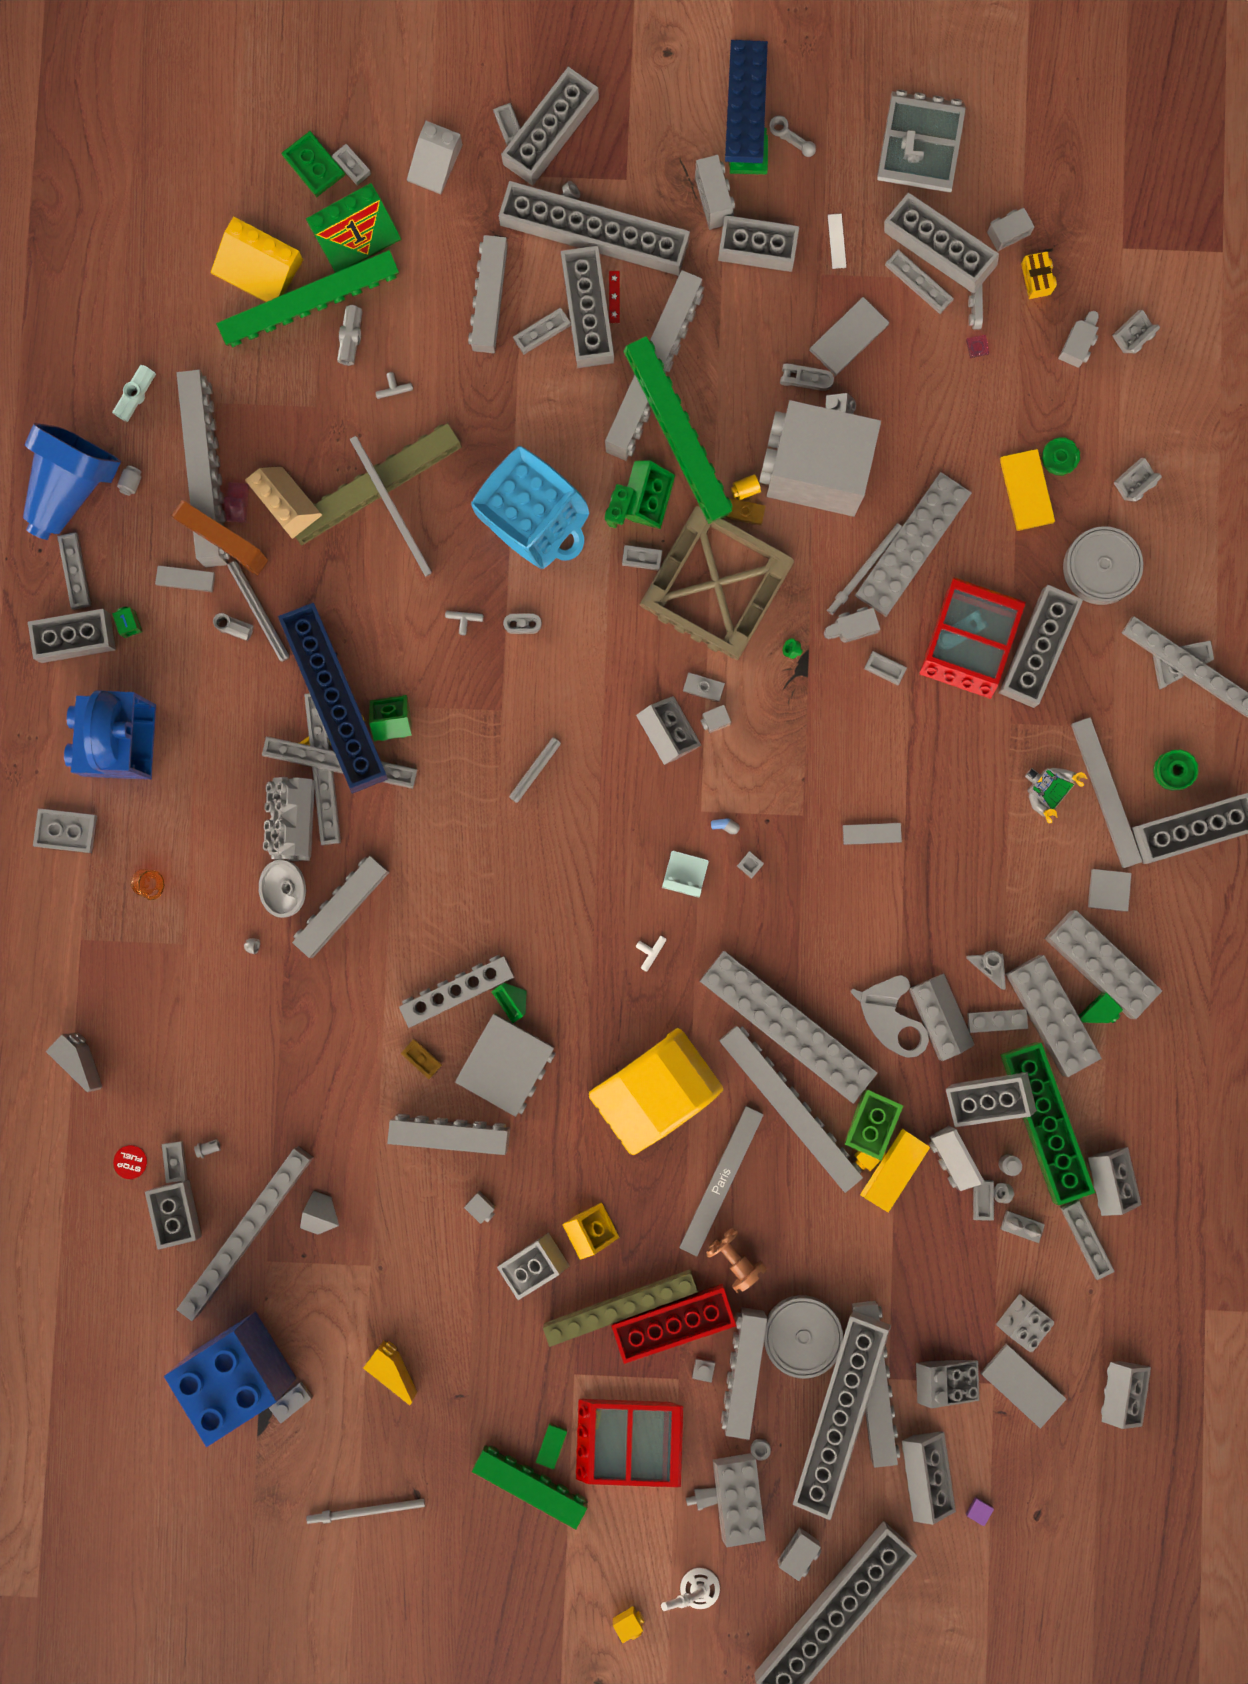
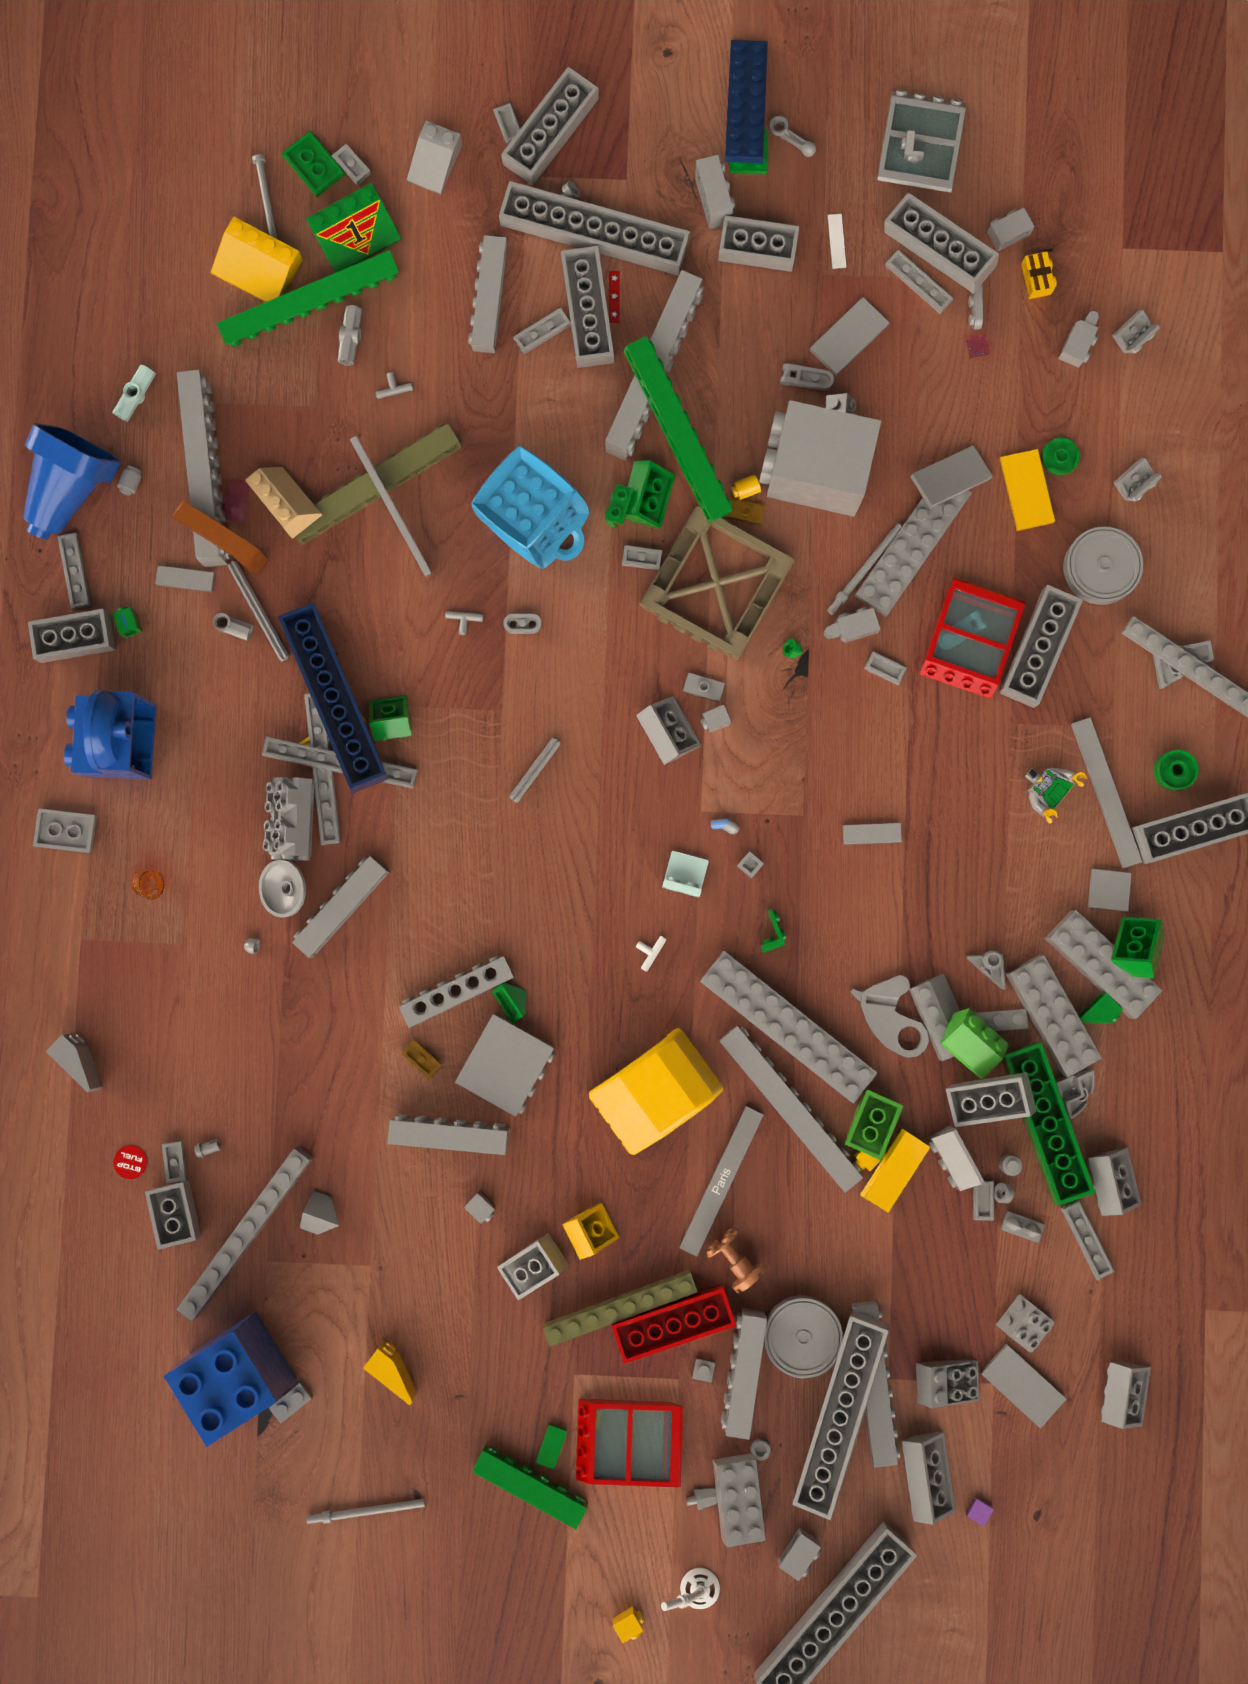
none -> light grey bar [252,154,278,239]
none -> green bracket [760,908,787,953]
none -> light grey tile [910,446,993,508]
none -> bright green slope [940,1008,1009,1079]
none -> light grey brick [1055,1069,1095,1120]
none -> green slope [1111,917,1164,978]

